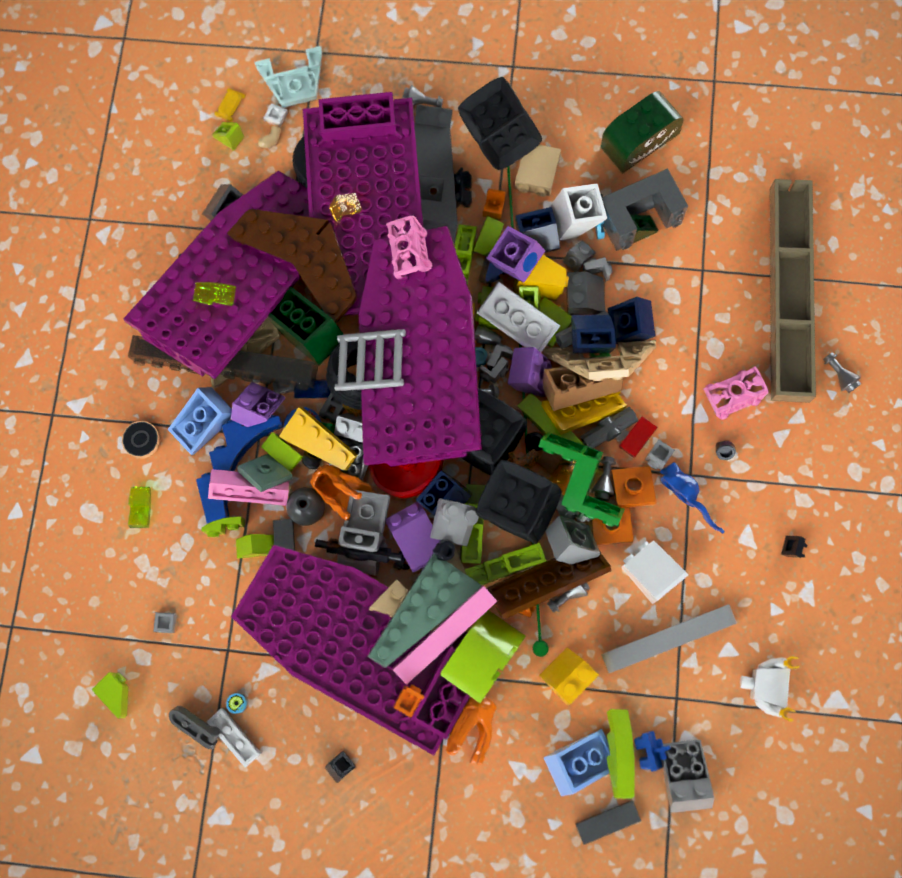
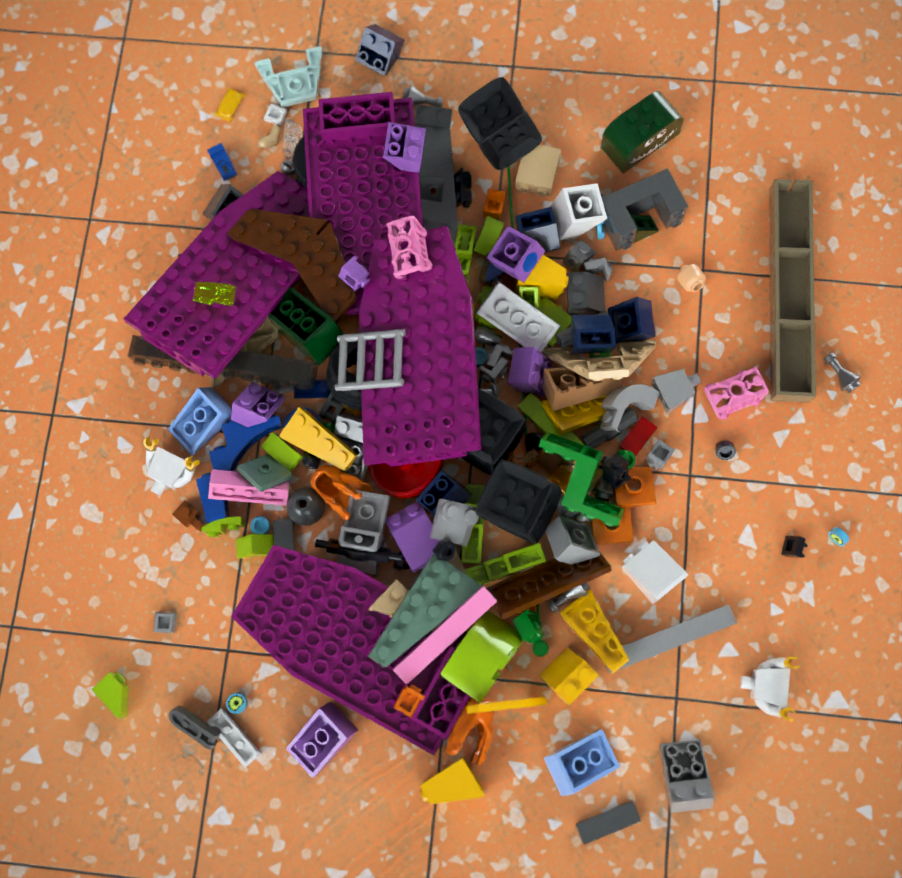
black tile [122,421,161,459] -> none
clear neon green slope [128,487,151,528] -> none
lime slope [212,122,244,151] -> none
black slope [325,751,356,783] -> none
clear yellow bracket [329,193,362,221] -> none
lime slope [606,709,635,798] -> none
blue hips [634,731,670,772] -> none
blue animal [660,462,725,534] -> none
none -> white torso [143,436,200,496]
none -> dark orange plate [172,500,205,532]
none -> blue leg [207,143,237,182]
none -> medium azure tile [250,516,271,535]
none -> light grey hinge [281,160,295,176]
none -> clear slope [282,118,302,159]
none -> medium lavender slope [286,701,359,778]
none -> medium lavender brick [339,255,370,292]
none -> slope [355,24,405,76]
none -> medium lavender slope [383,122,426,173]
none -> yellow slope [419,757,485,804]
none -> yellow tile [467,697,547,714]
none -> green brick [512,609,545,643]
none -> yellow wing [560,589,629,673]
none -> light grey arch [600,384,660,431]
none -> black brick [603,453,631,489]
none -> green tile [617,450,636,469]
none -> light grey torso [651,369,701,414]
none -> light nougat head [677,264,706,292]
none -> medium azure tile [828,527,849,547]

